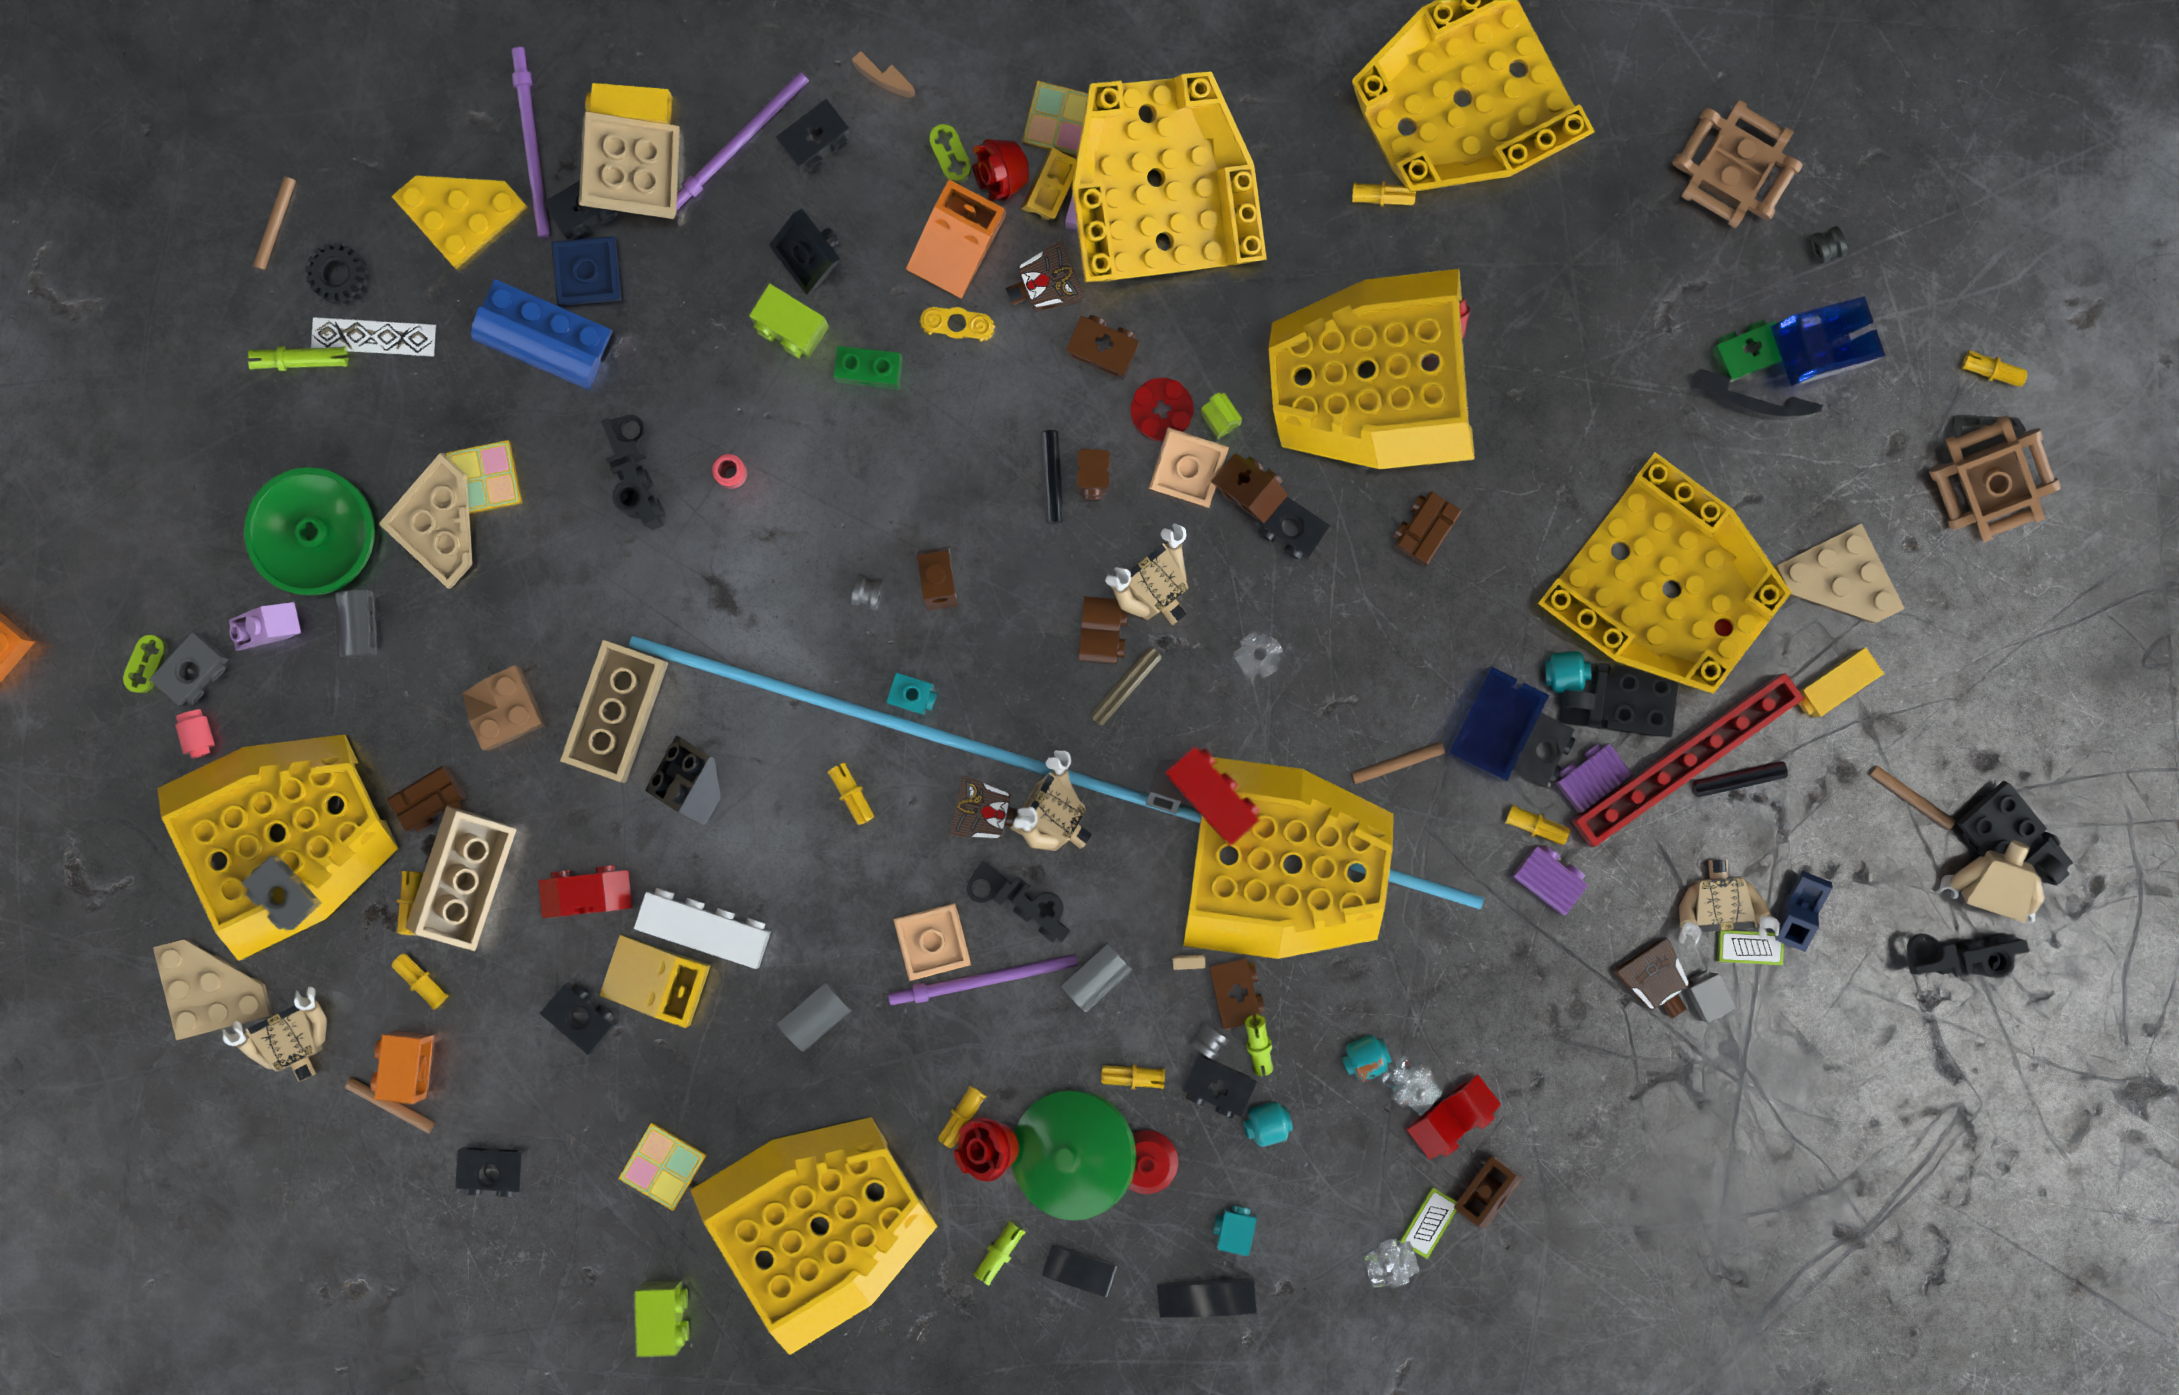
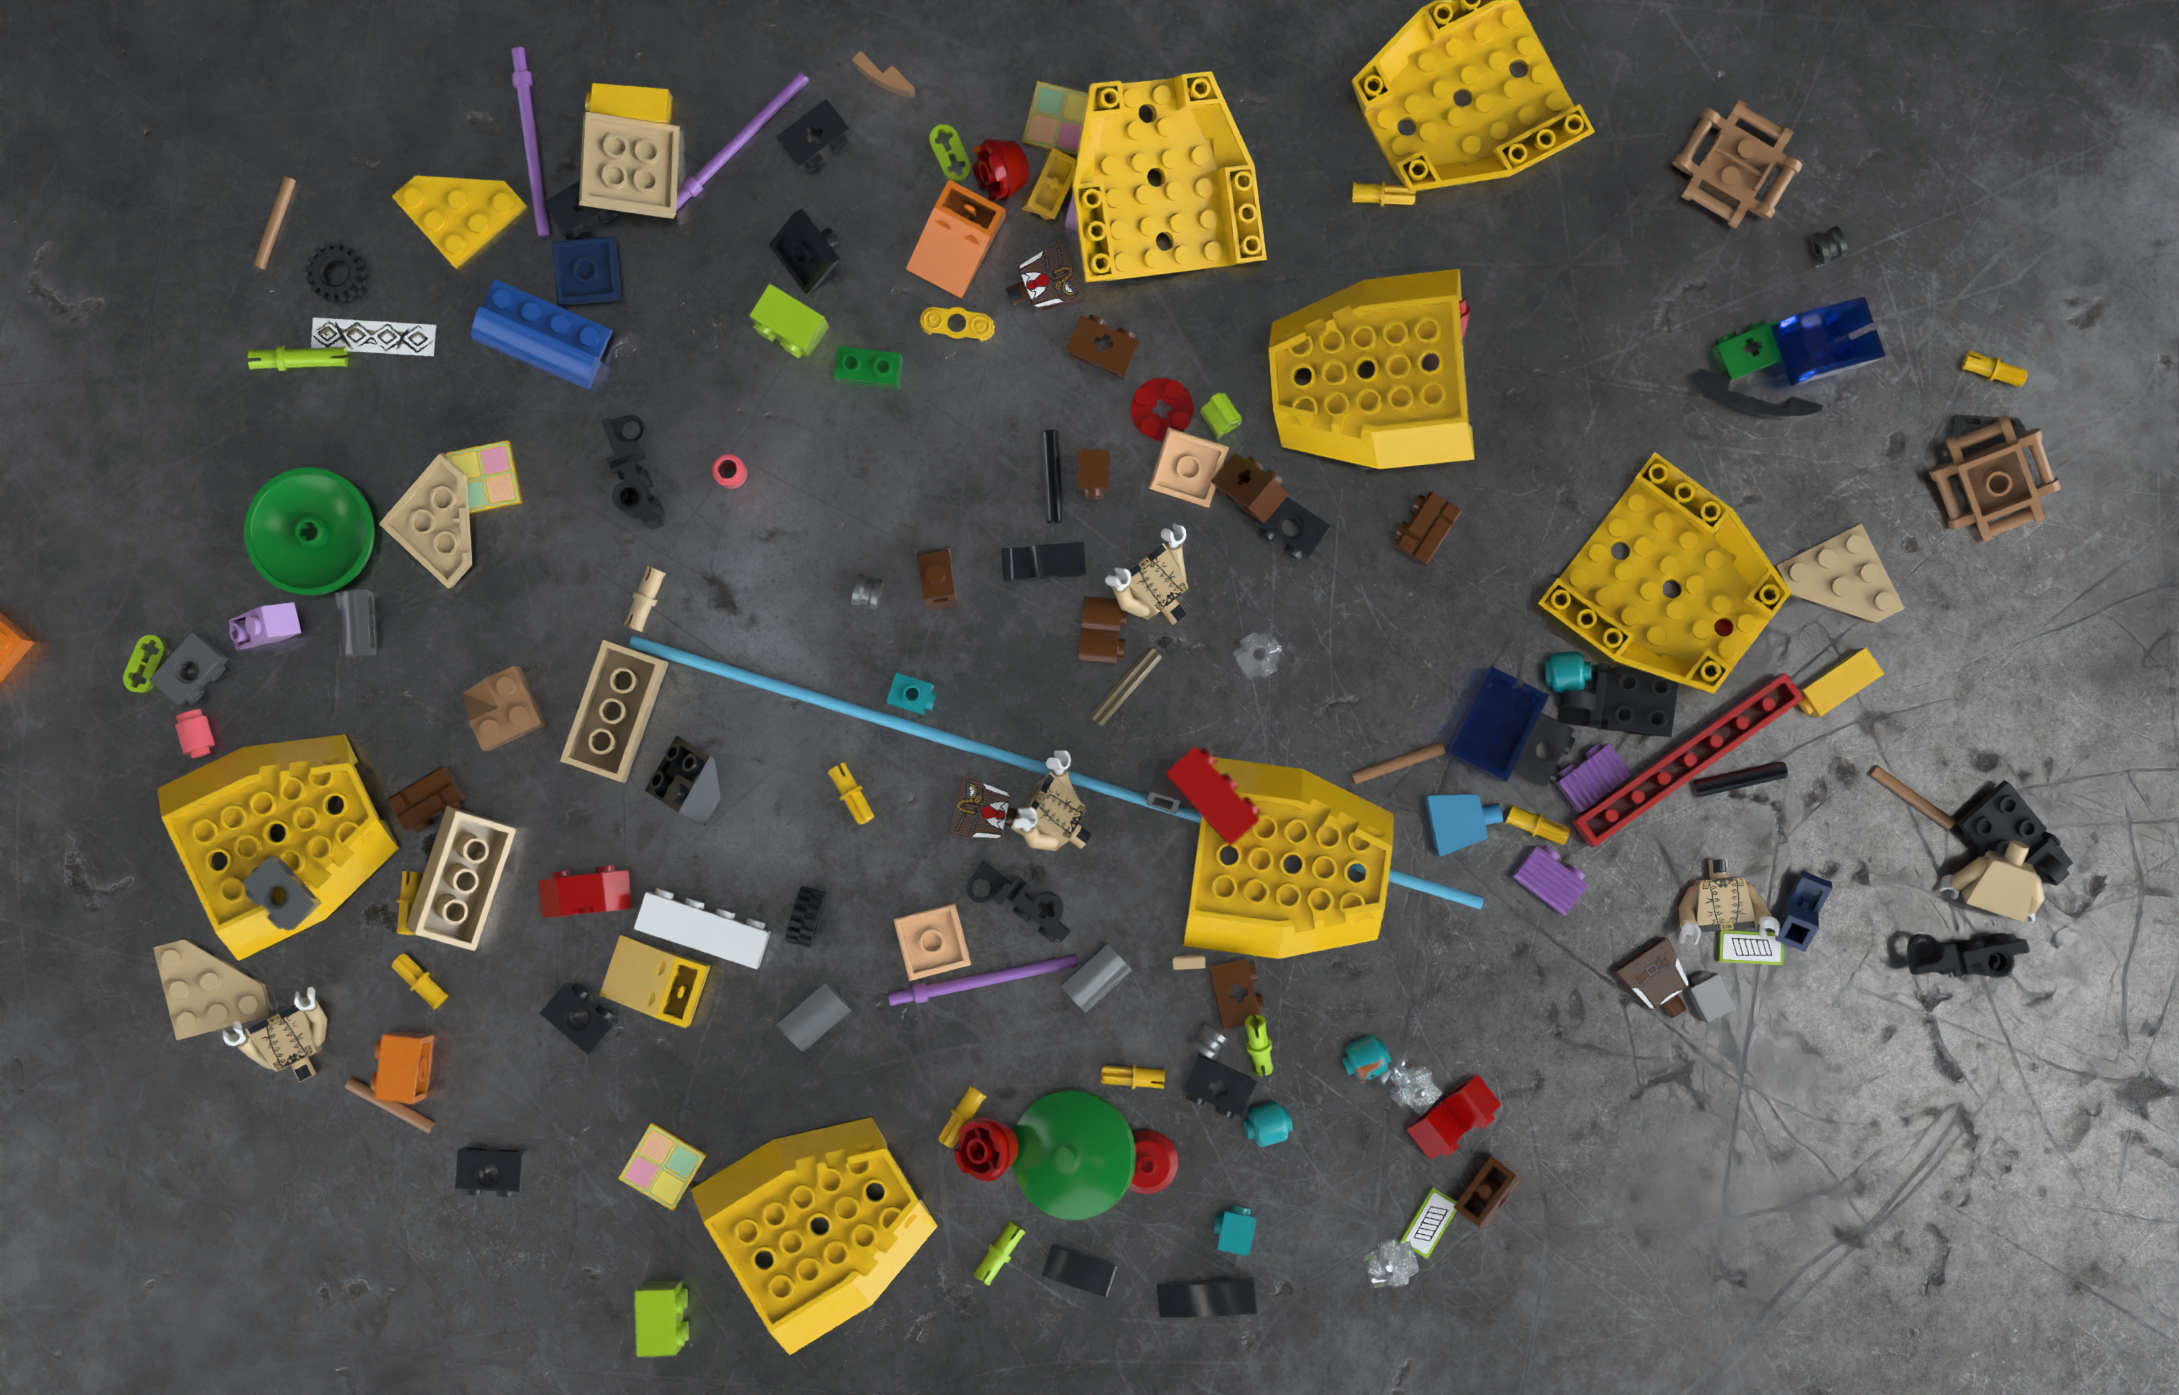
none -> tan pin [623,566,666,632]
none -> black tyre [785,886,827,948]
none -> black piece [1001,542,1086,581]
none -> dark azure torso [1424,794,1503,856]

